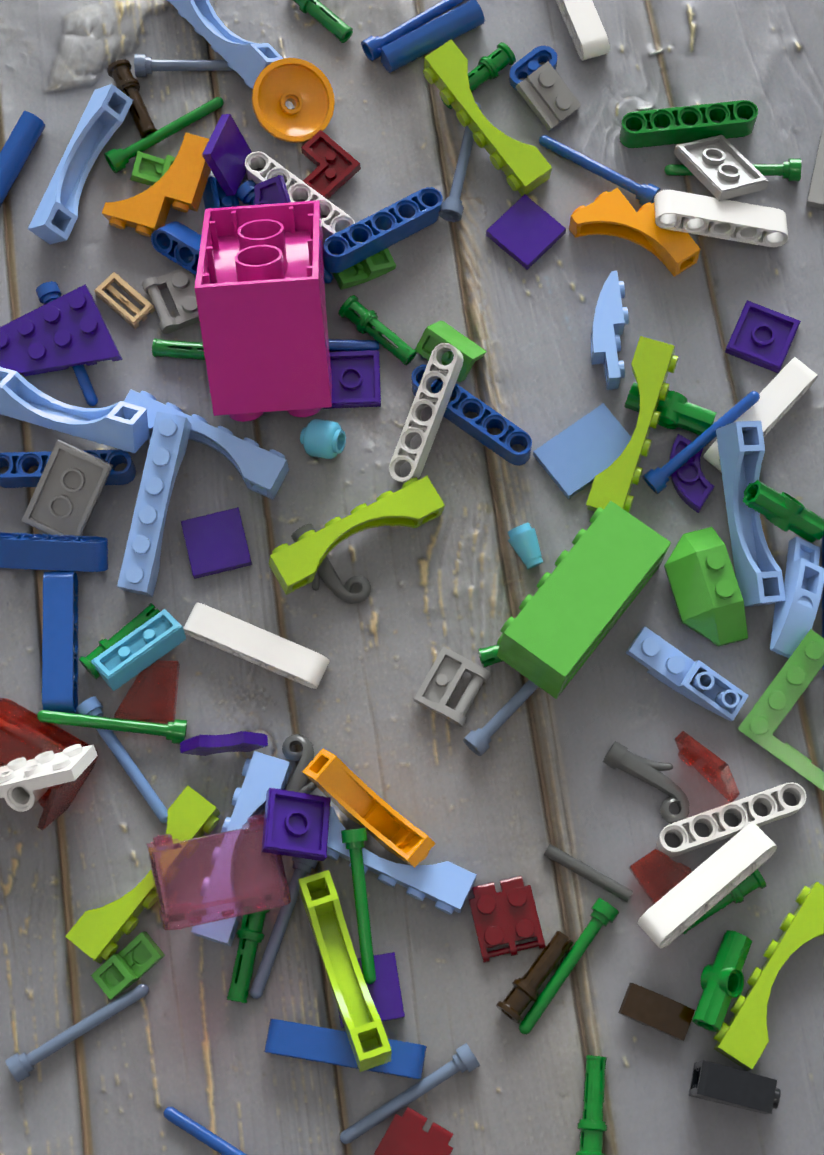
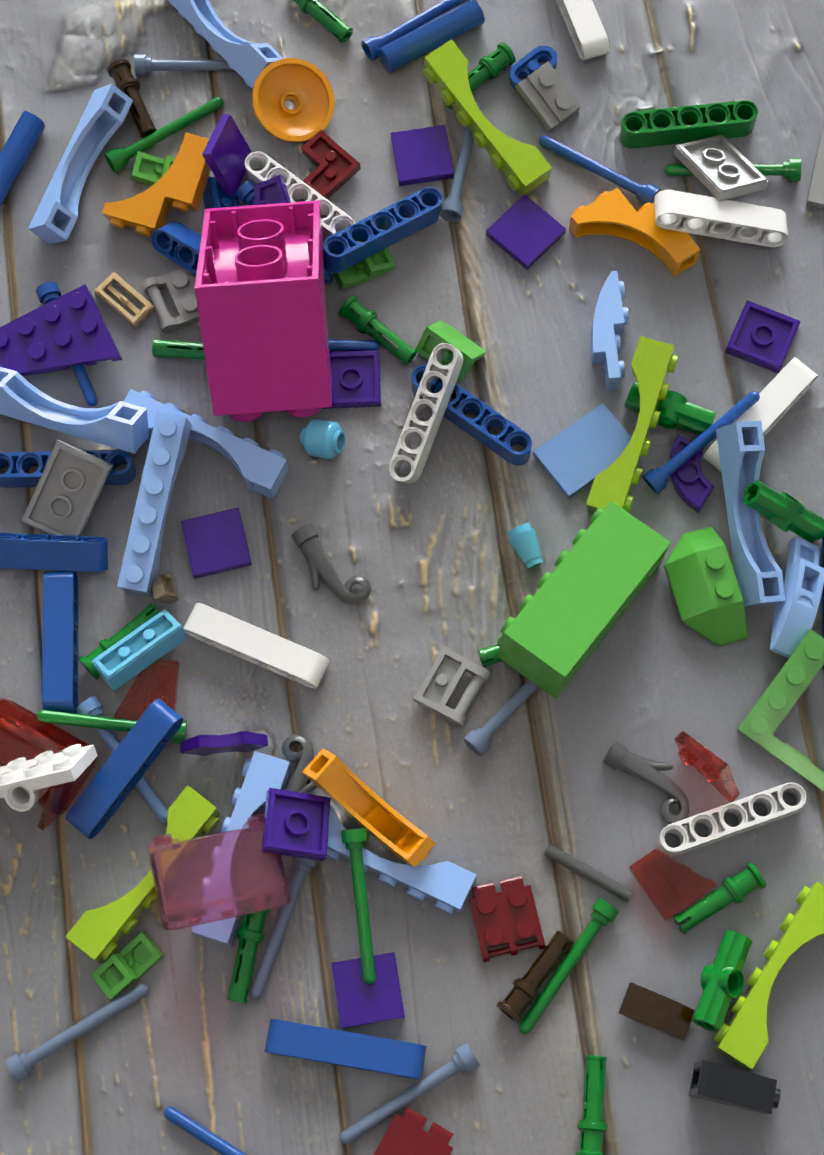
lime arch [269,476,445,595] -> none
lime arch [298,870,392,1072] -> none
light blue slope [626,627,749,721] -> none
white beam [638,823,777,949] -> none
none -> blue beam [65,699,184,839]
none -> dark tan tile [152,573,179,604]
none -> dark purple tile [391,125,454,186]

